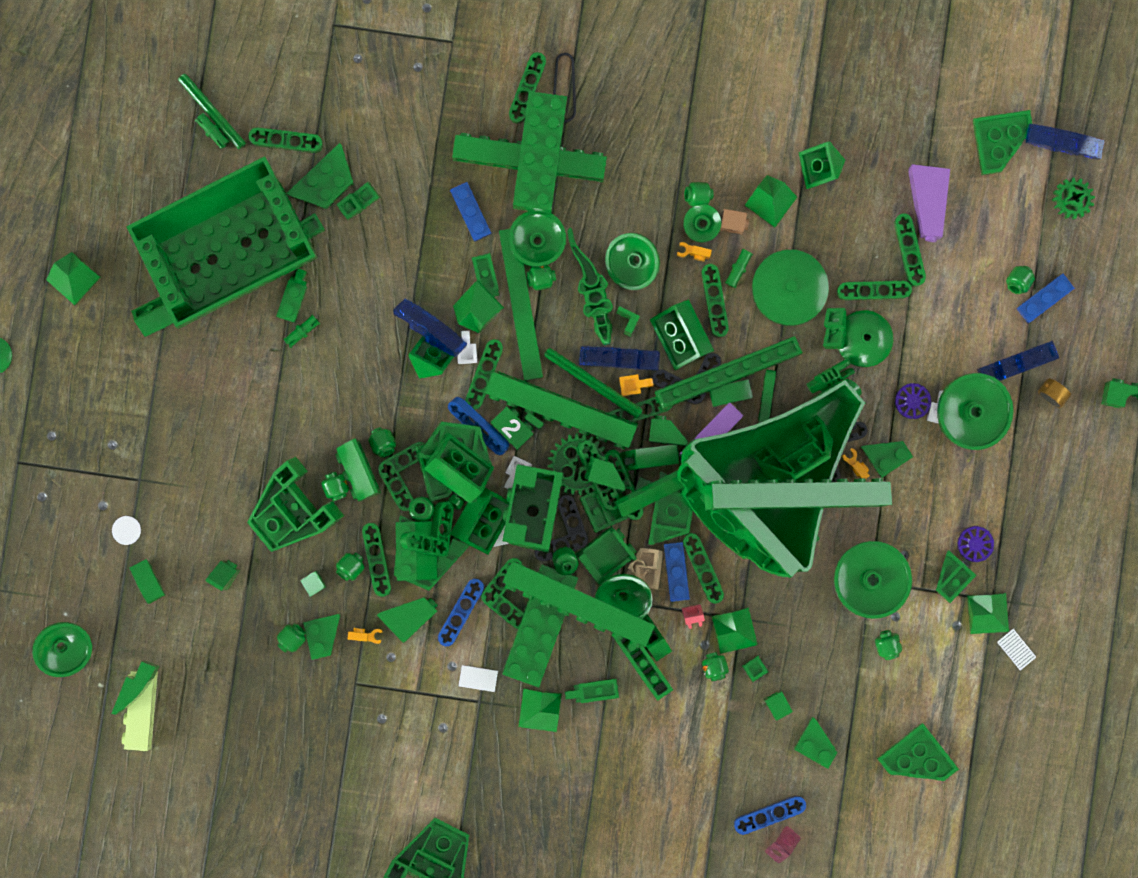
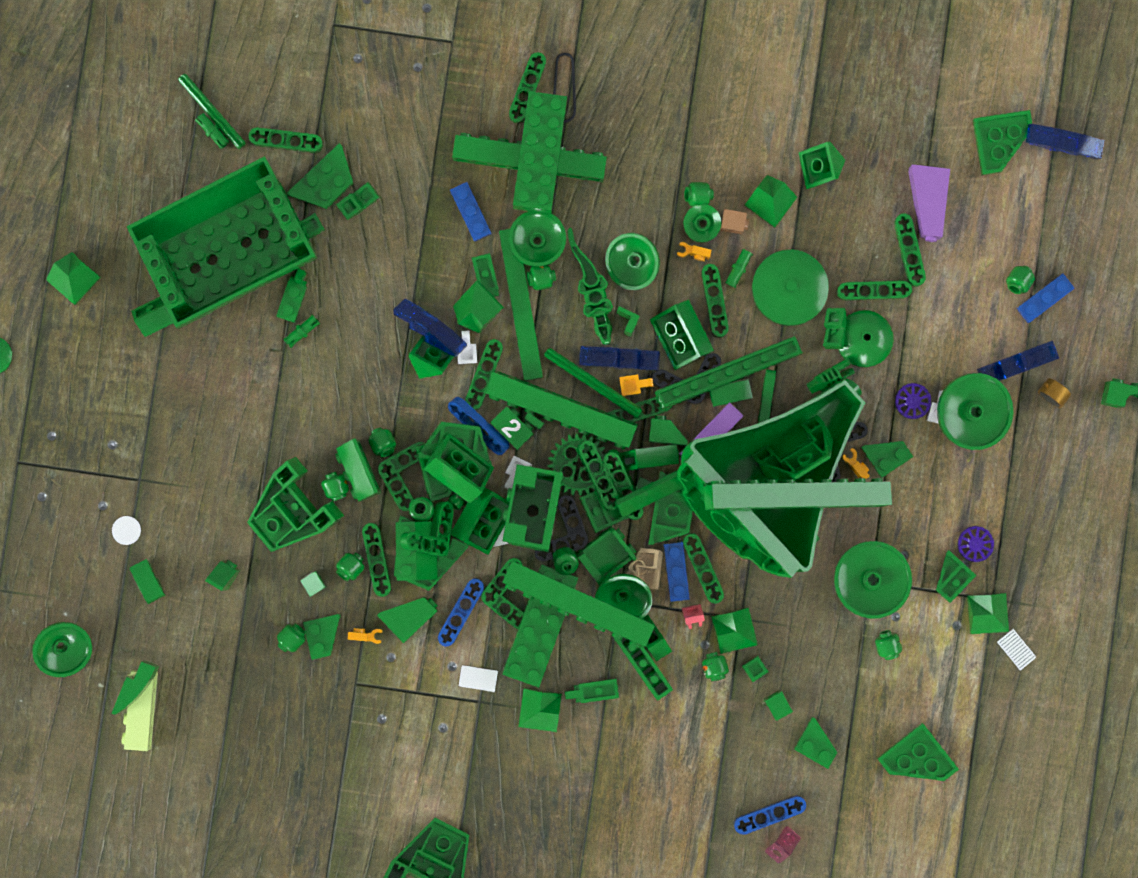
green slope [584,454,625,491] -> none
green gear [1052,177,1095,220] -> none

